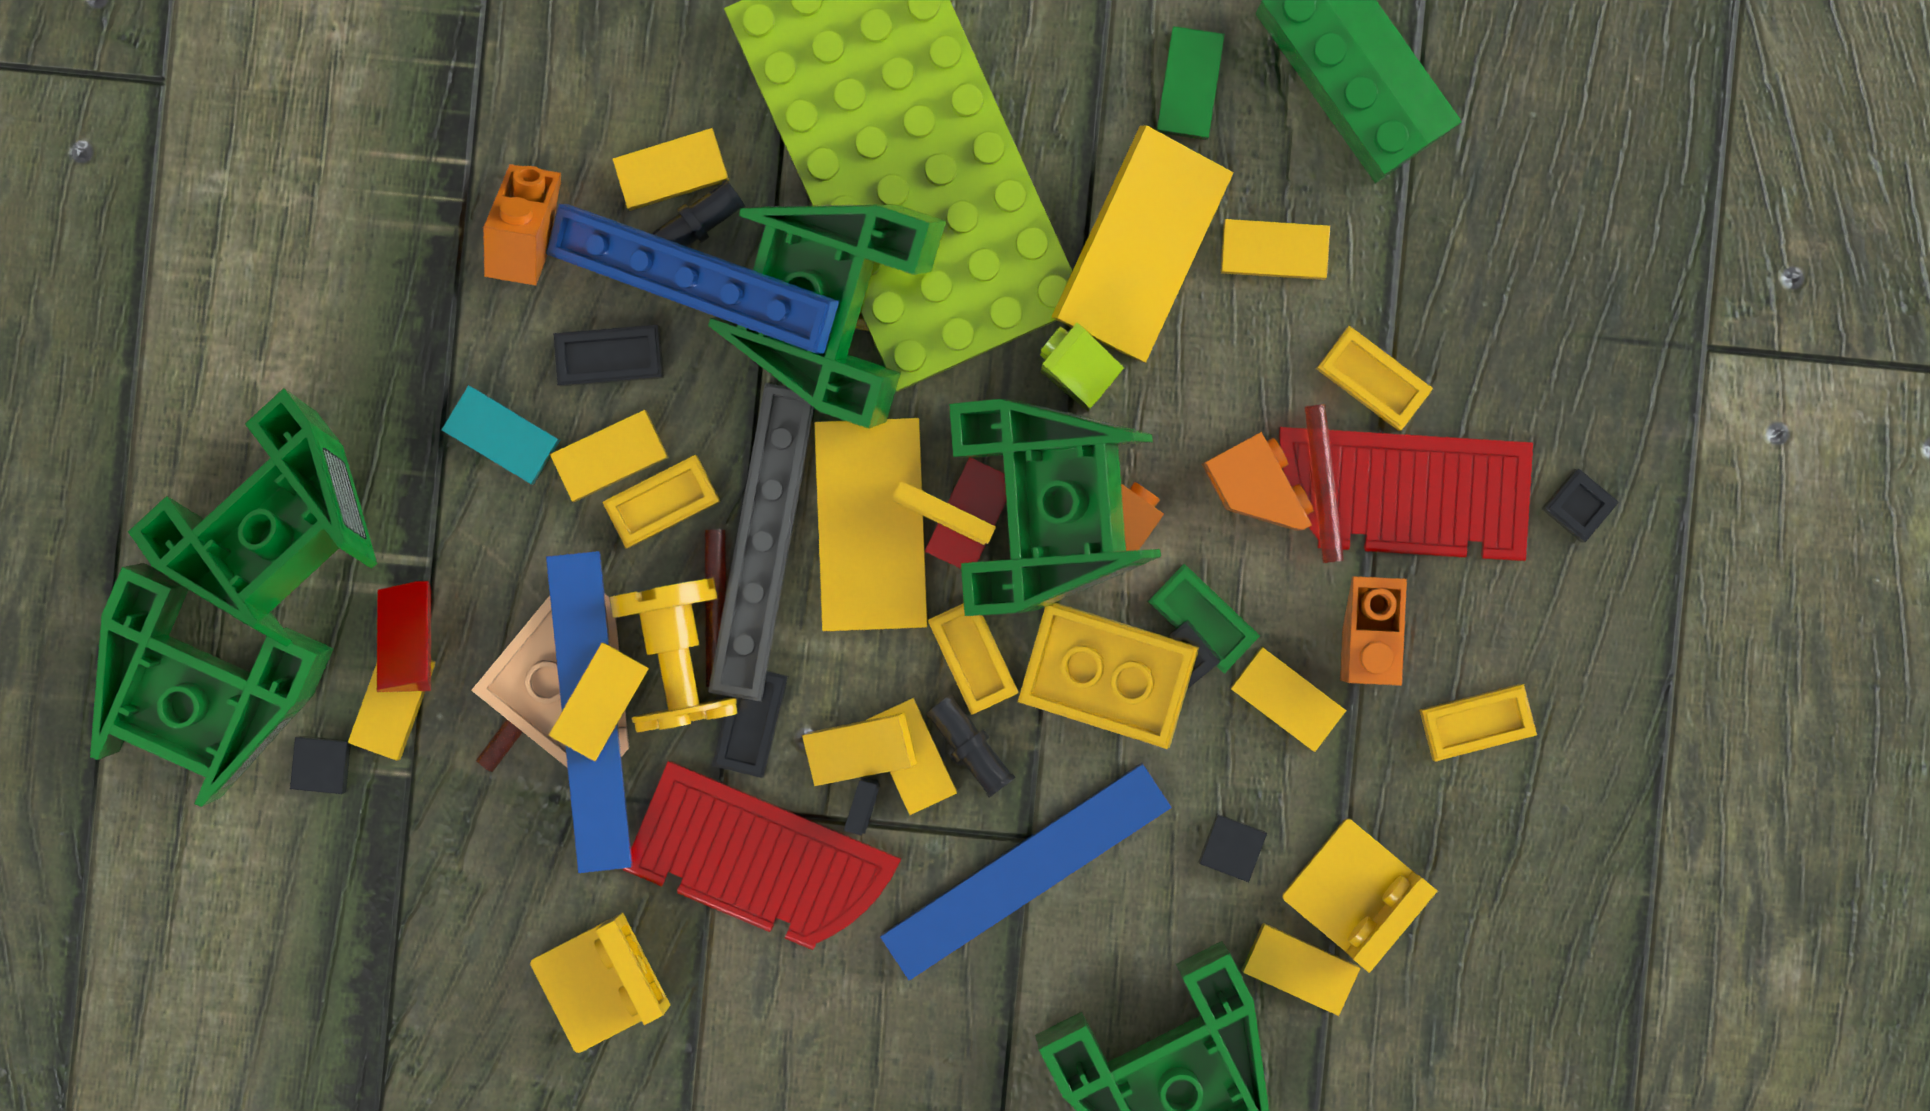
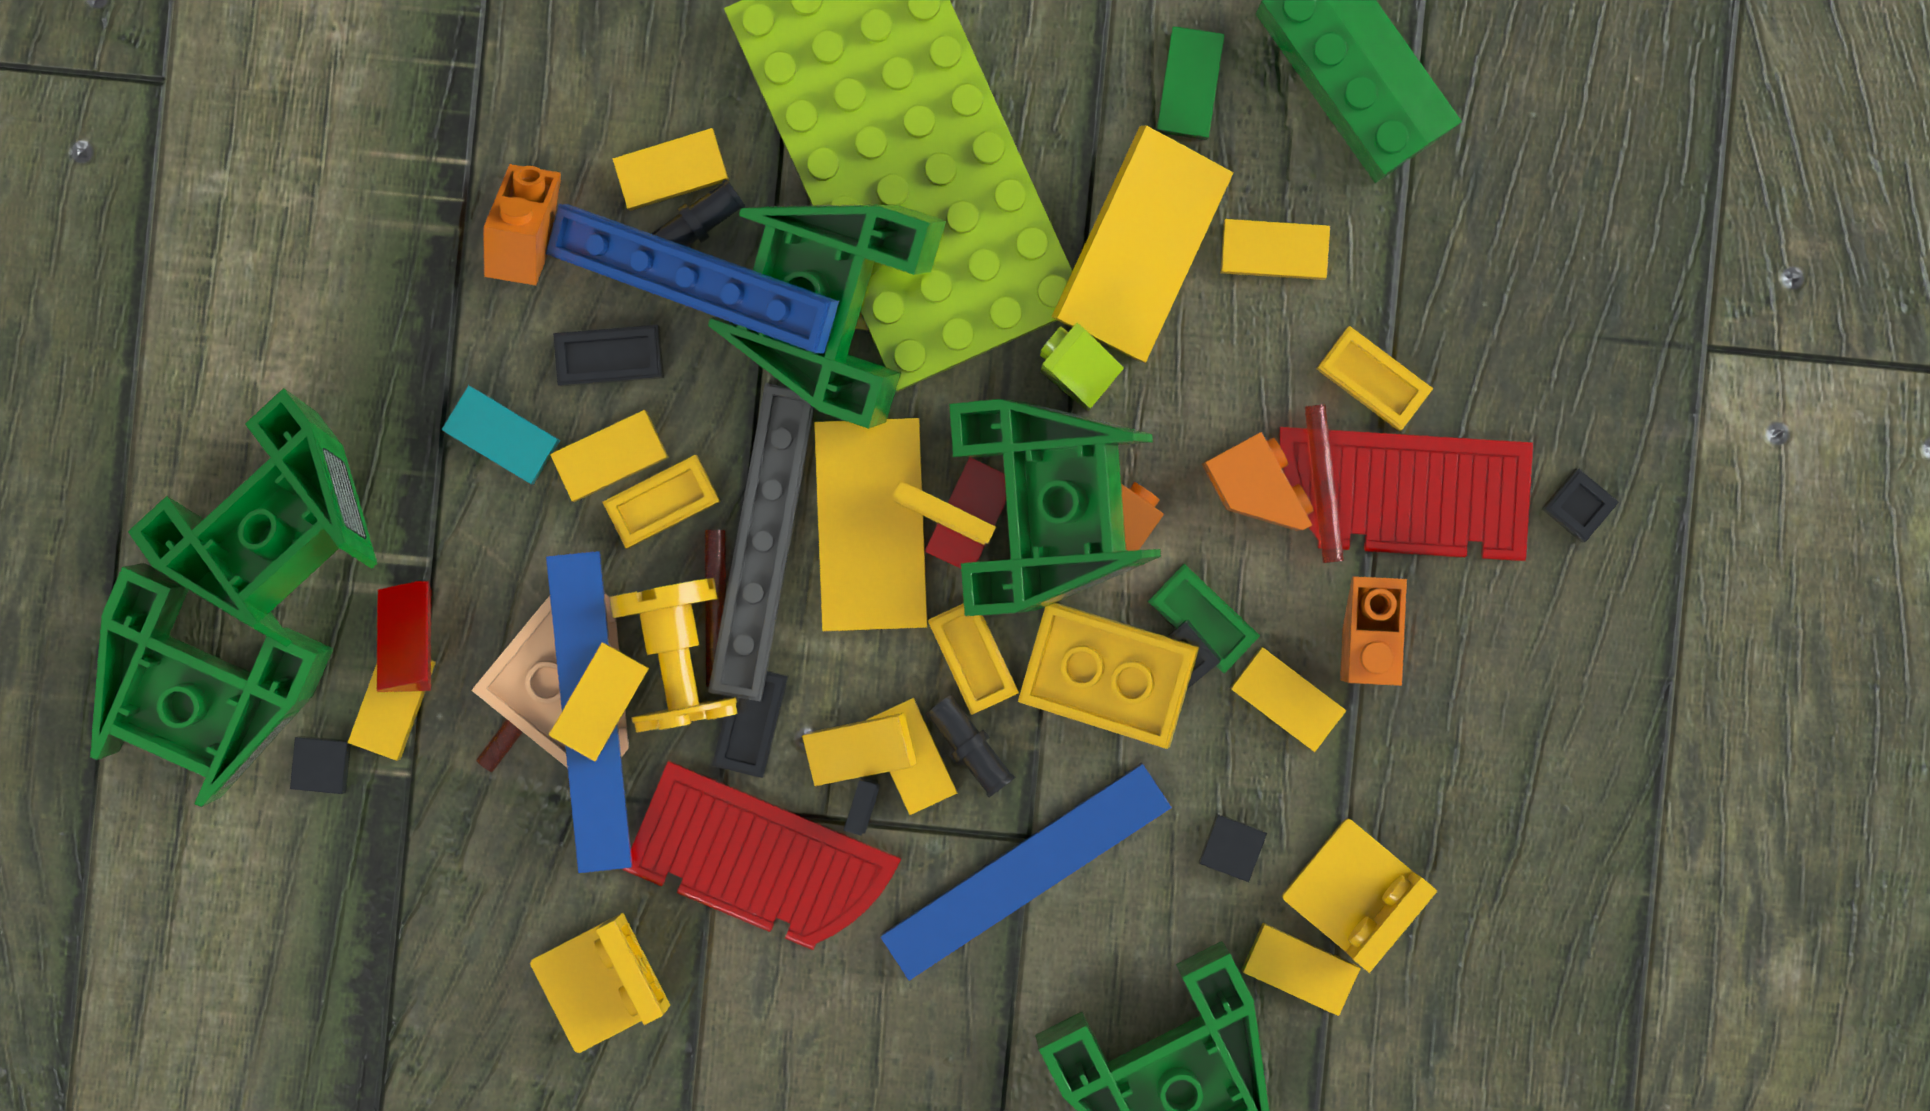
yellow tile [1419,684,1537,762] -> none

